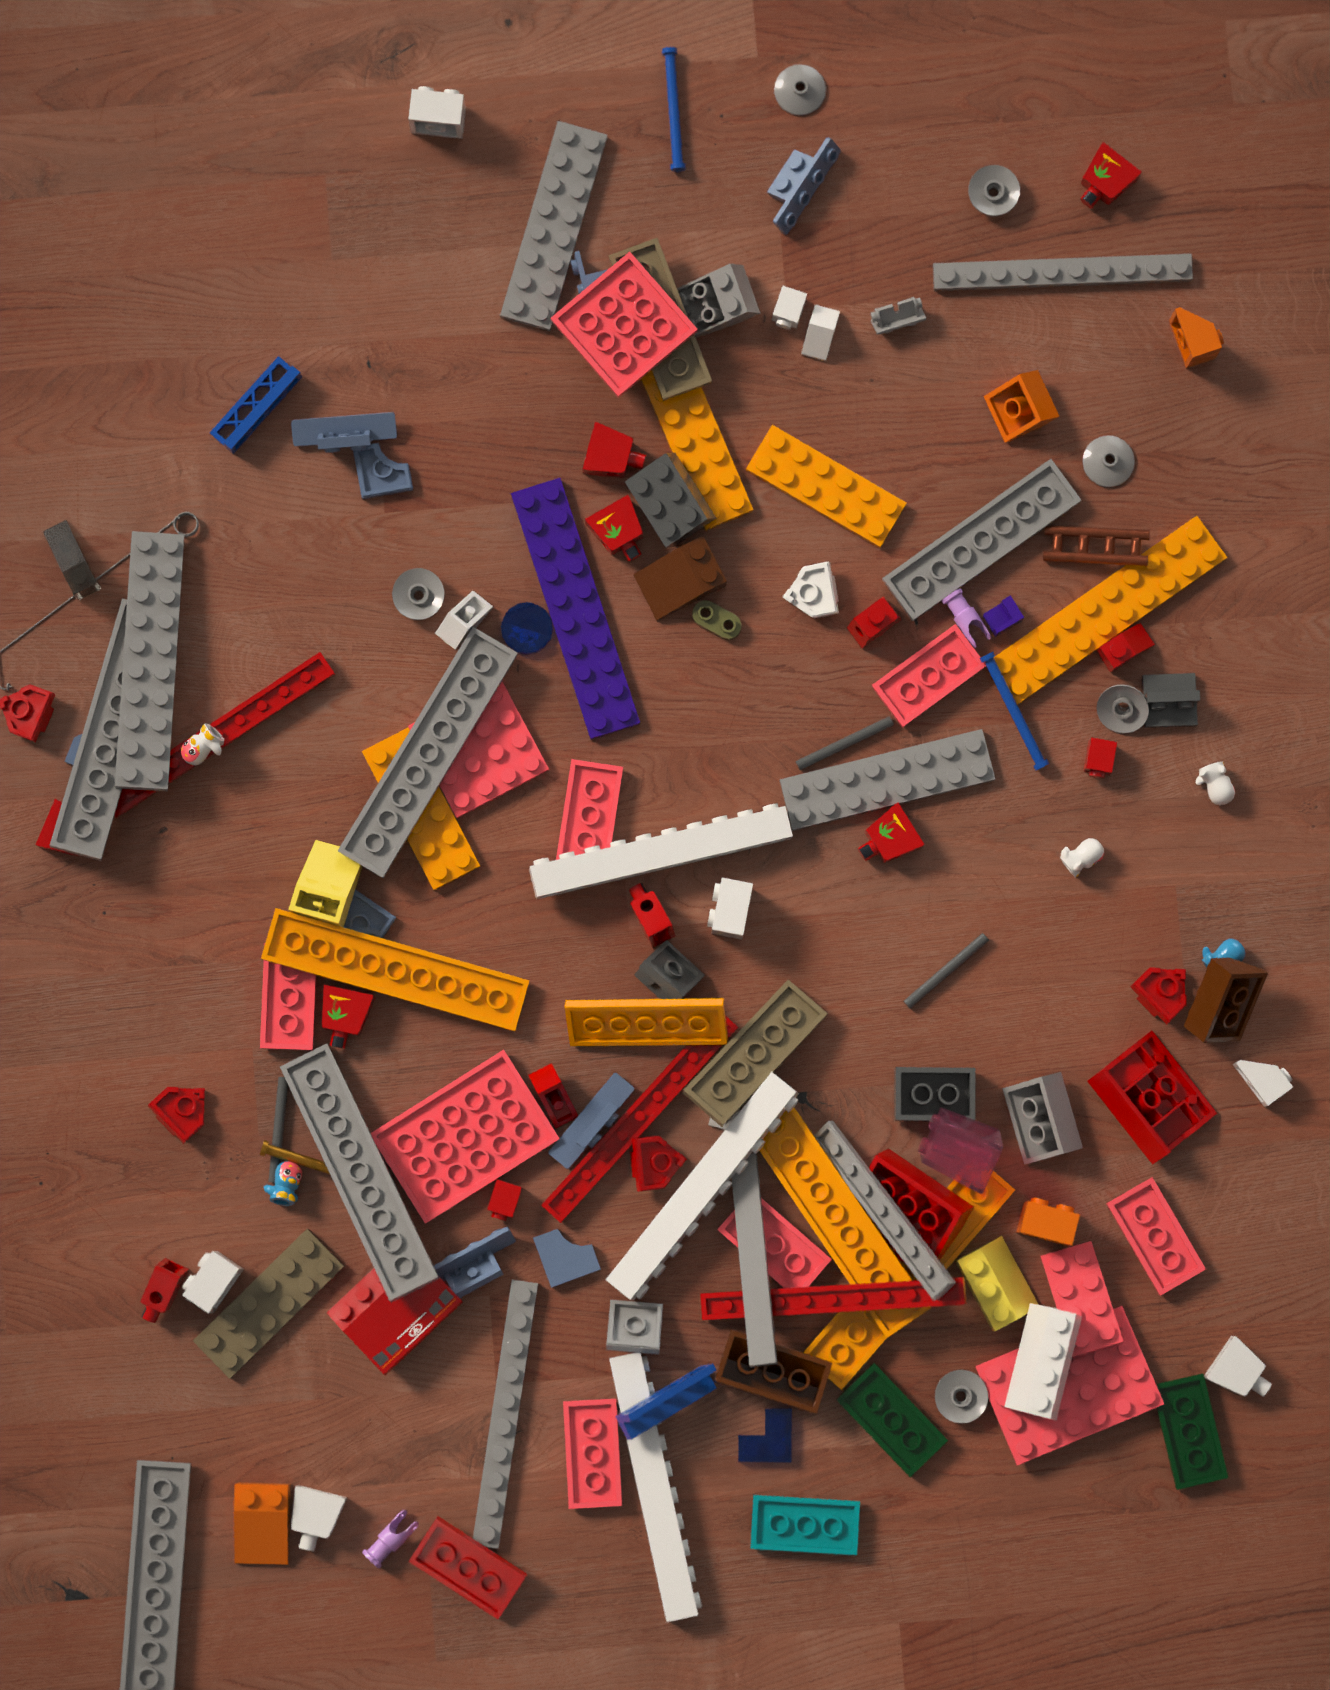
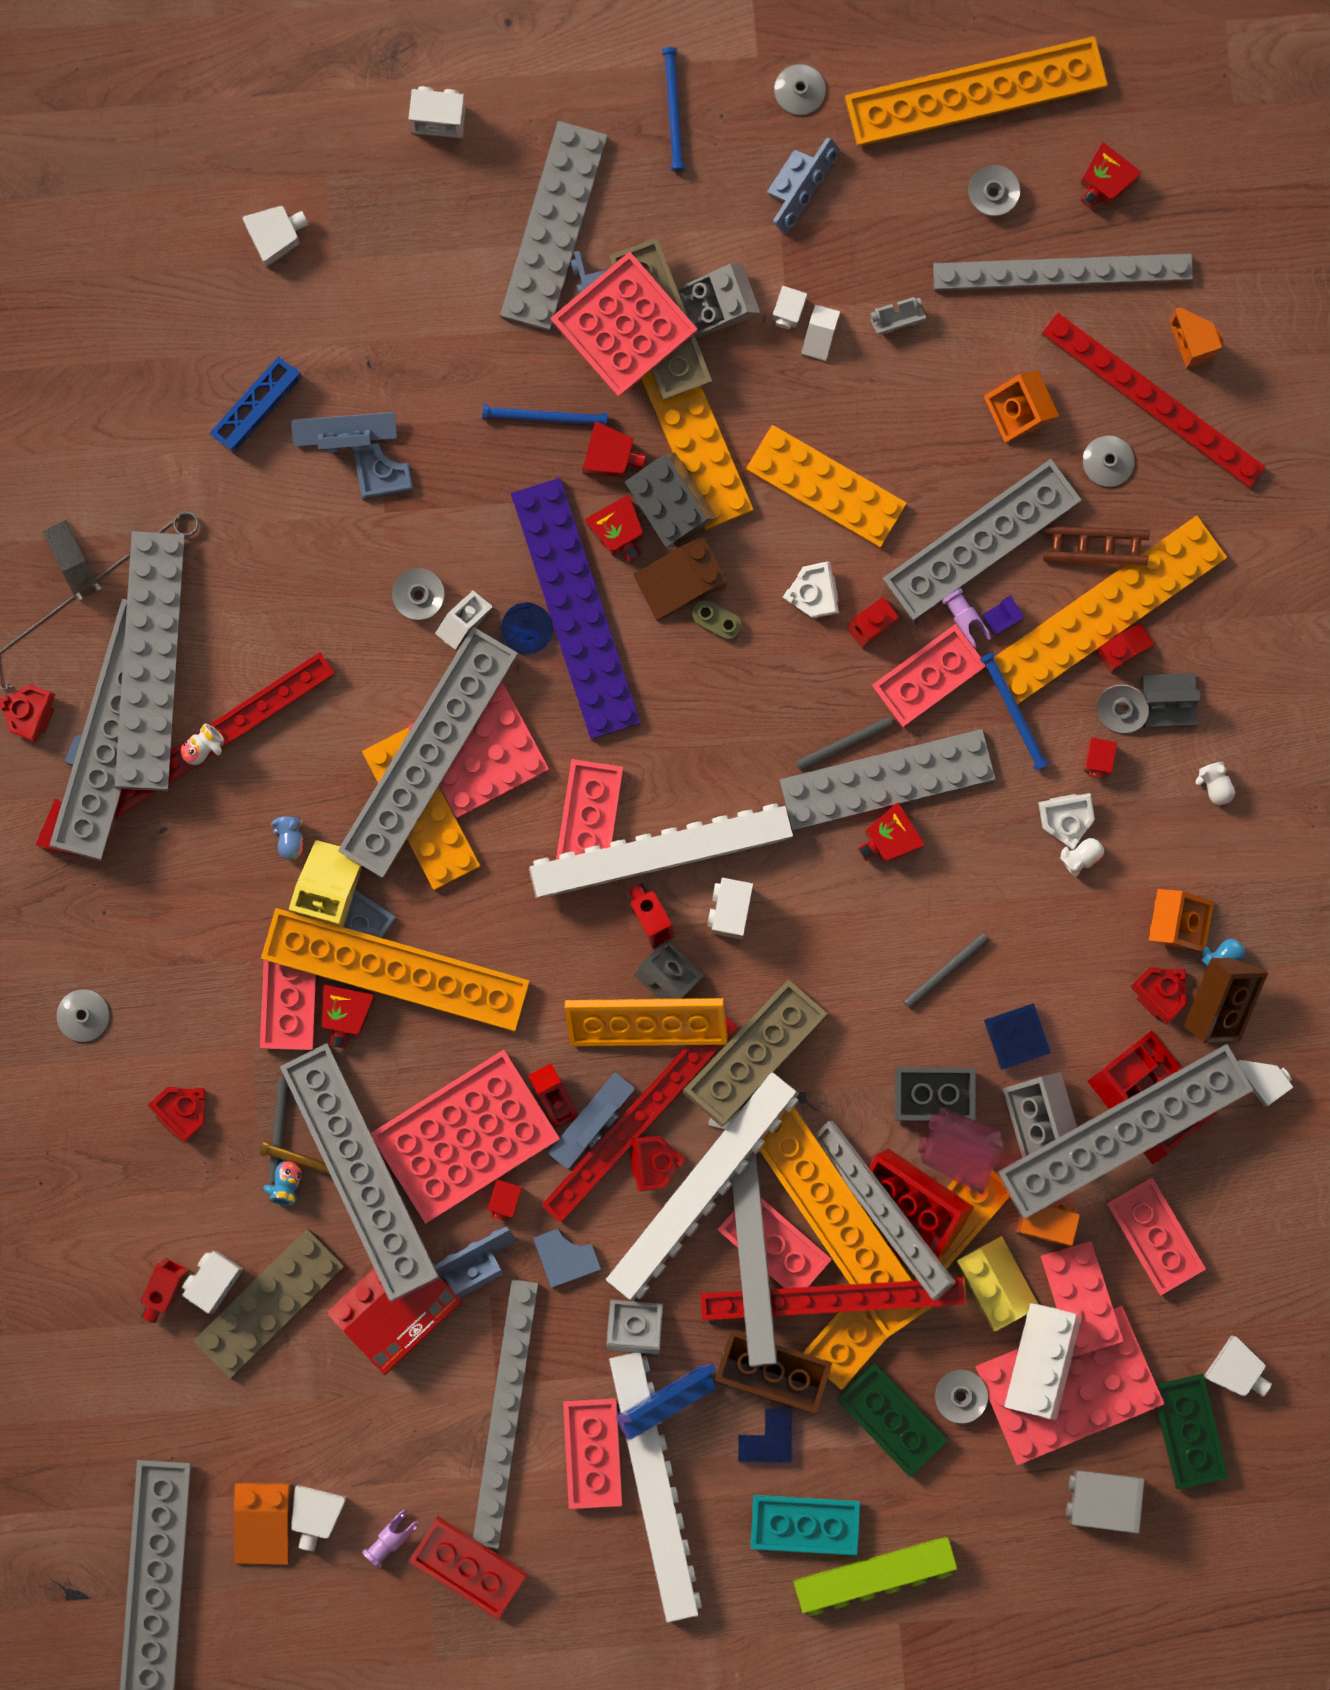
none -> light grey dish [57,989,110,1042]
none -> white torso [242,206,309,267]
none -> medium blue animal [271,817,303,860]
none -> blue bar [482,404,608,426]
none -> lime brick [793,1536,957,1616]
none -> light orange plate [845,36,1107,147]
none -> clear blue plate [983,1003,1051,1070]
none -> light grey plate [997,1044,1253,1219]
none -> white plate [1038,793,1095,850]
none -> red plate [1041,313,1266,489]
none -> light grey slope [1066,1470,1144,1533]
none -> orange slope [1149,889,1214,952]

